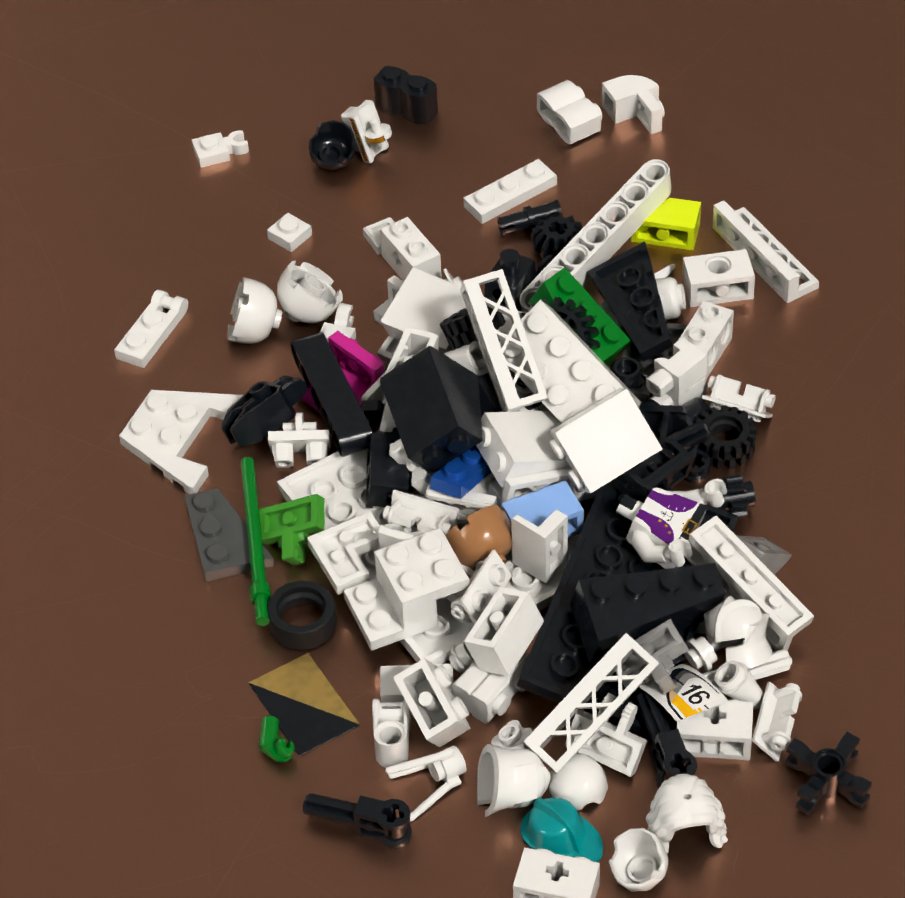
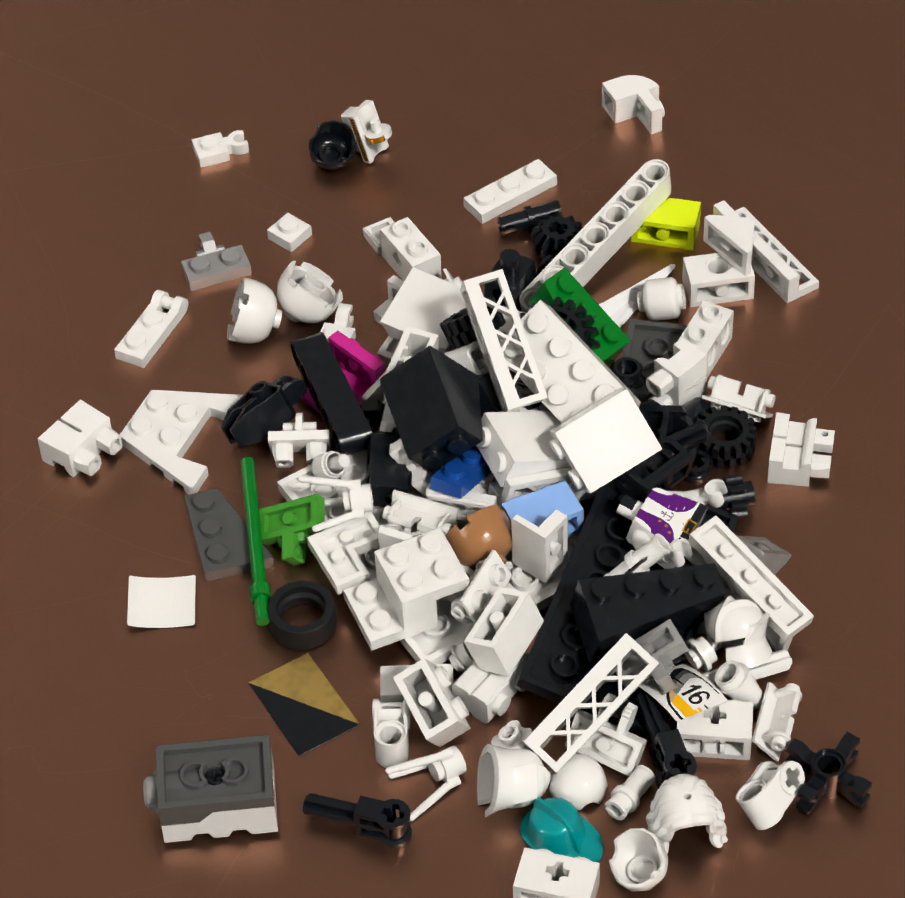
green arm [258,716,295,763] -> none
black brick [374,66,438,125] -> none
white brick [537,80,603,144] -> none
black wing [588,241,673,362] -> none
none -> white hips [37,399,123,477]
none -> white sticker [127,575,196,628]
none -> dark grey piece [143,735,278,843]
none -> light grey hinge [181,231,252,291]
none -> white plant [297,476,374,532]
none -> white cylinder [311,451,350,479]
none -> white pin [603,533,671,577]
none -> white pin [605,765,656,820]
none -> white slope [703,215,755,276]
none -> white piece [735,761,805,830]
none -> white hips [767,412,835,487]

